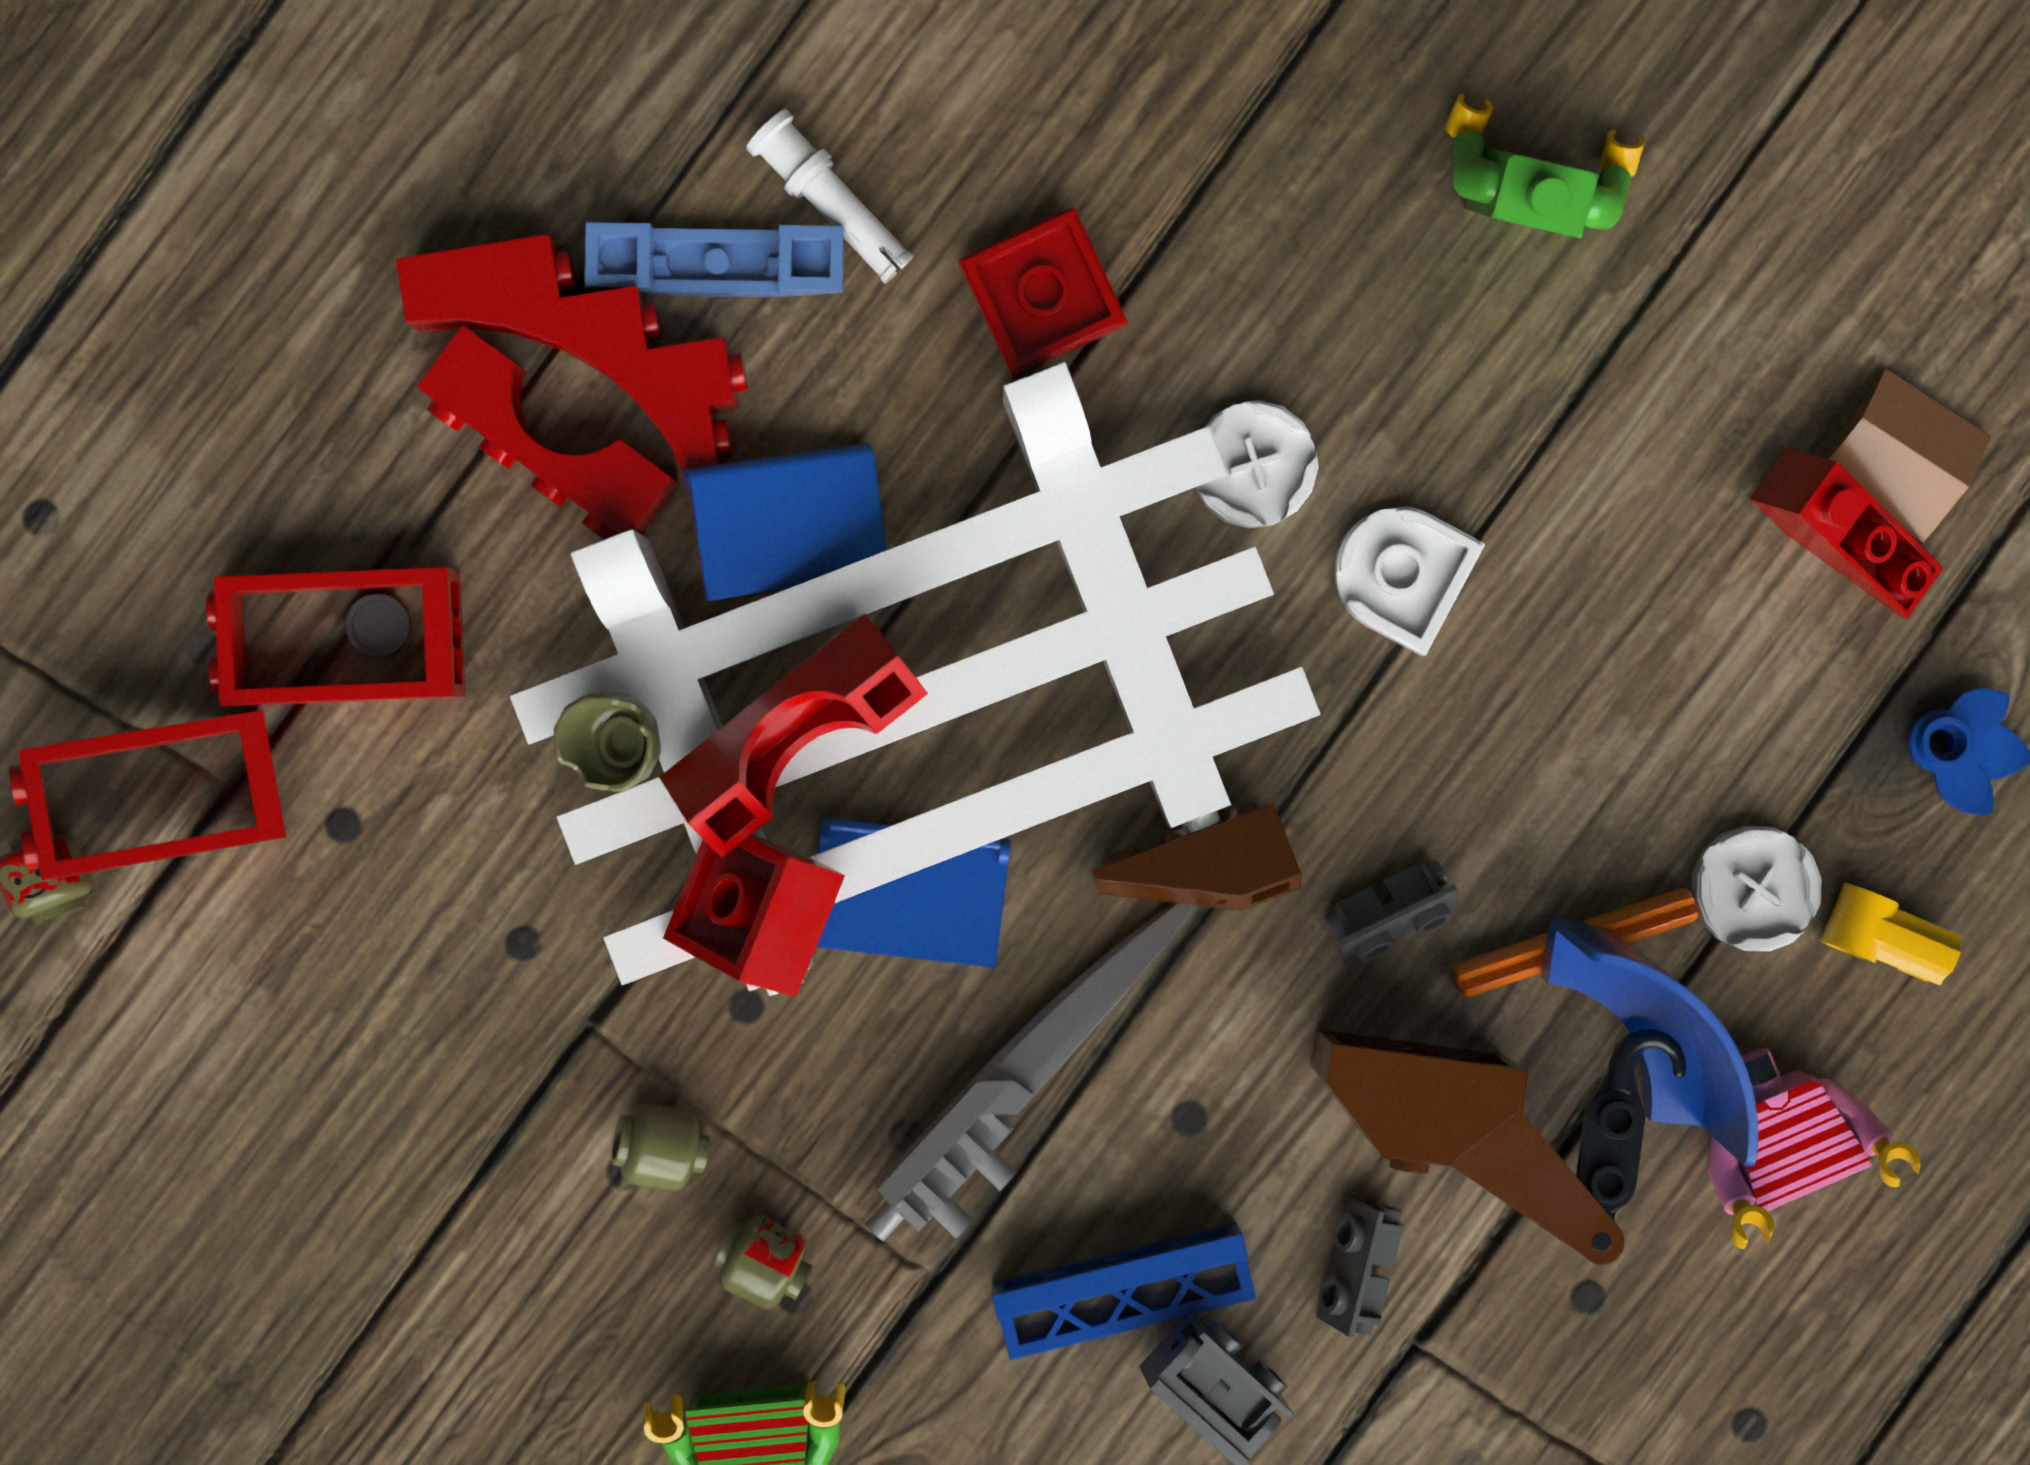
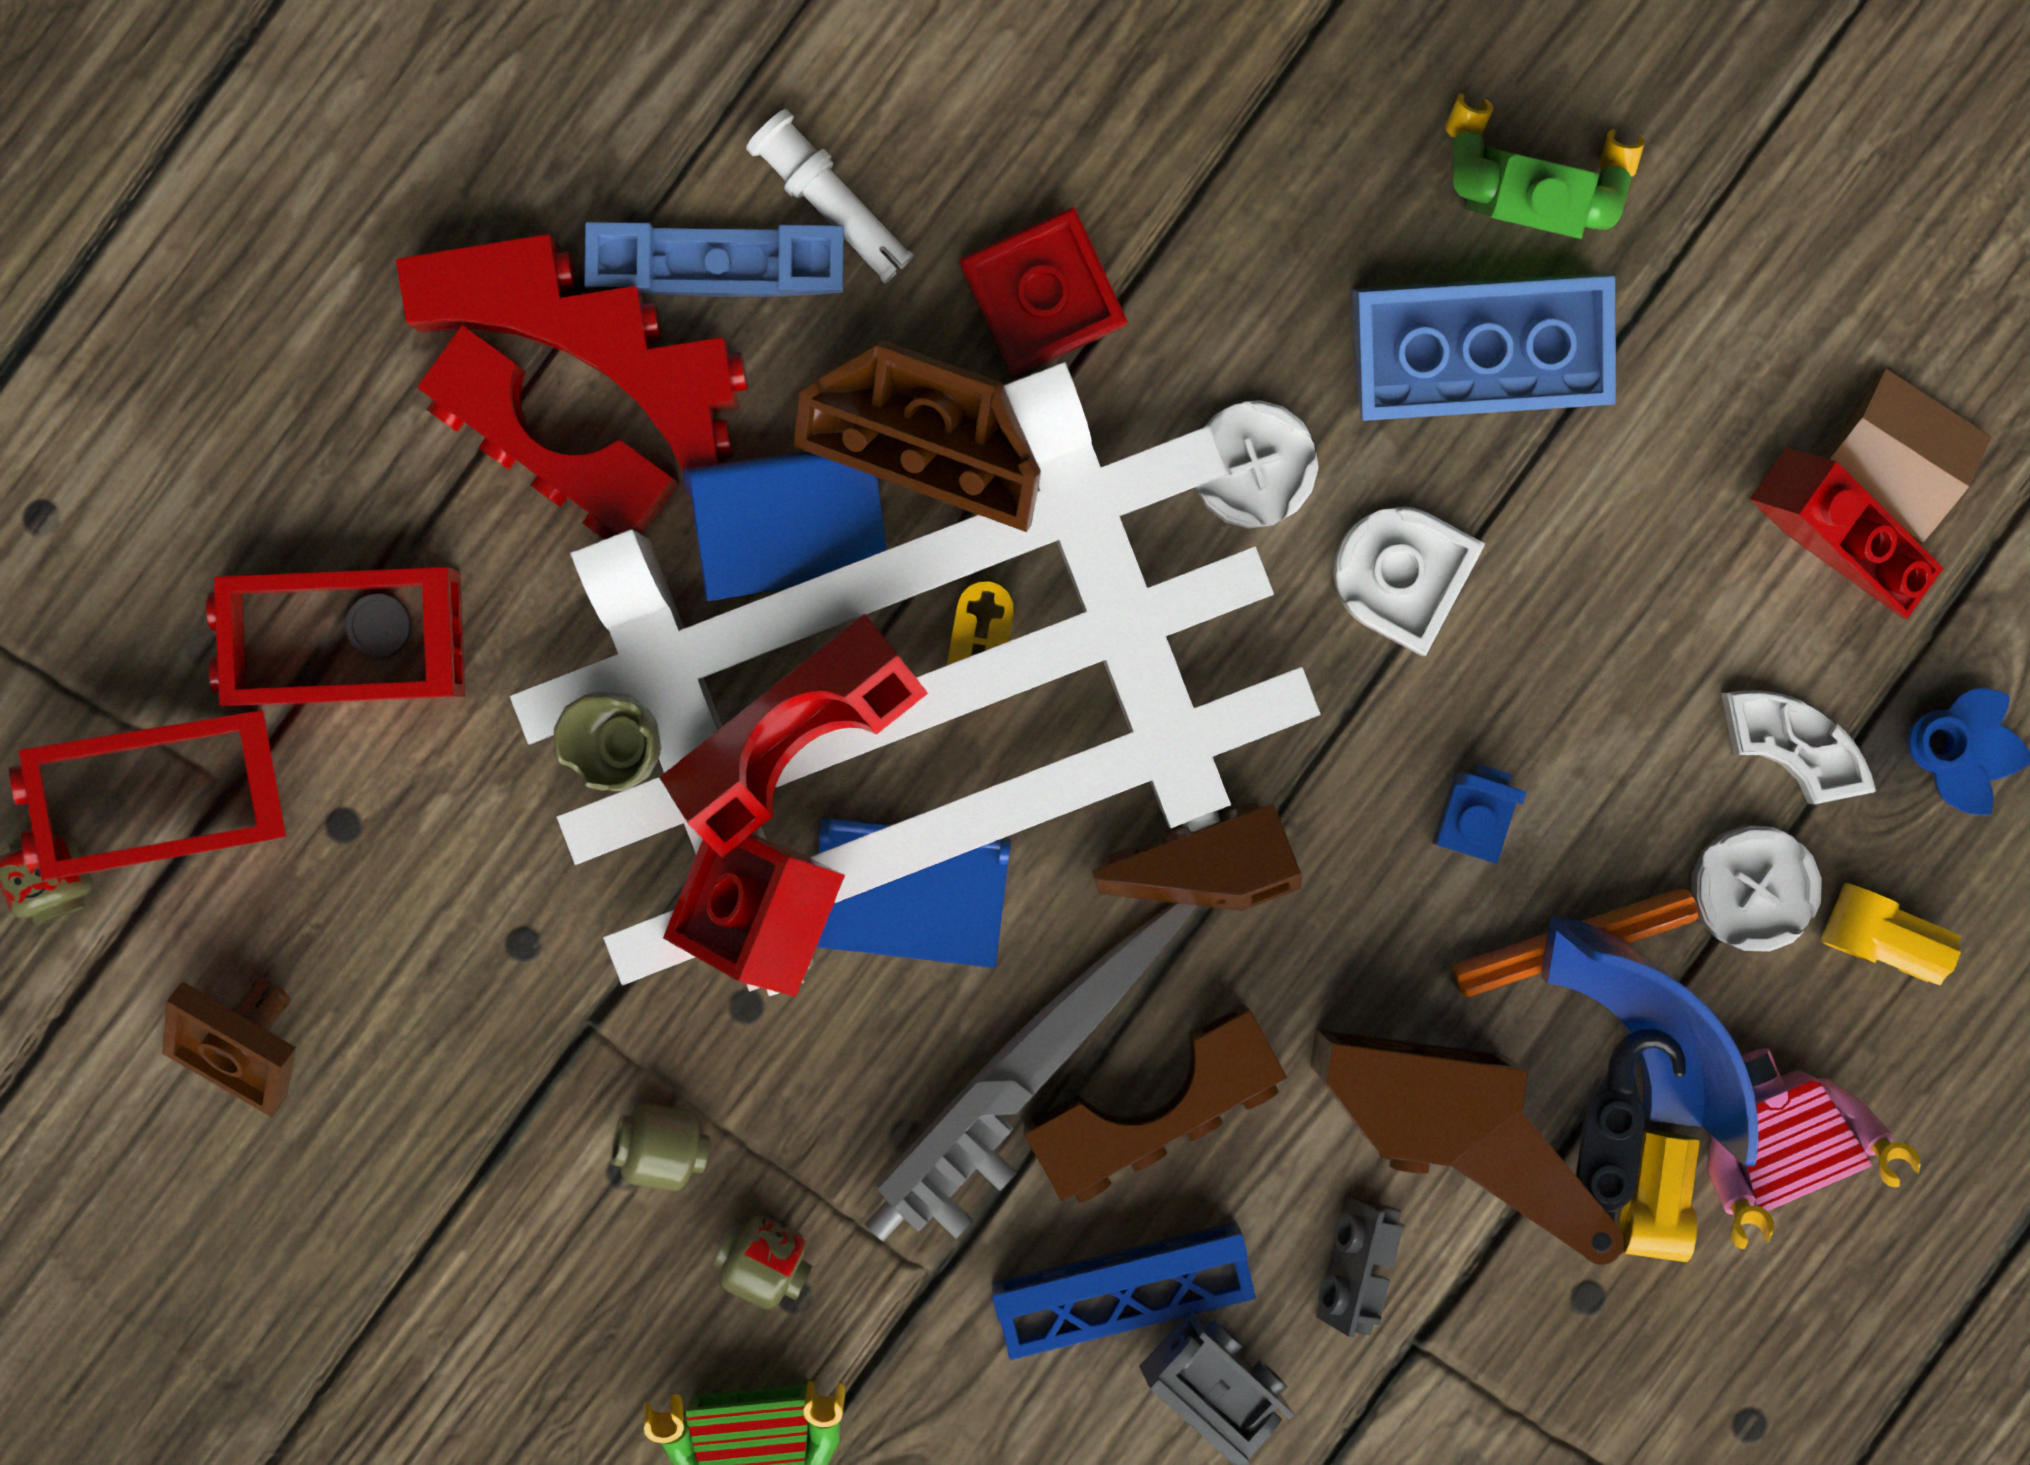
dark grey hinge [1323,861,1458,964] -> none
none -> reddish brown tile [162,978,296,1117]
none -> reddish brown wedge [793,340,1041,532]
none -> yellow beam [947,581,1014,665]
none -> reddish brown arch [1024,1004,1287,1202]
none -> medium blue slope [1351,272,1616,421]
none -> blue bracket [1433,764,1527,864]
none -> yellow piece [1618,1129,1700,1262]
none -> white tile [1721,691,1876,804]

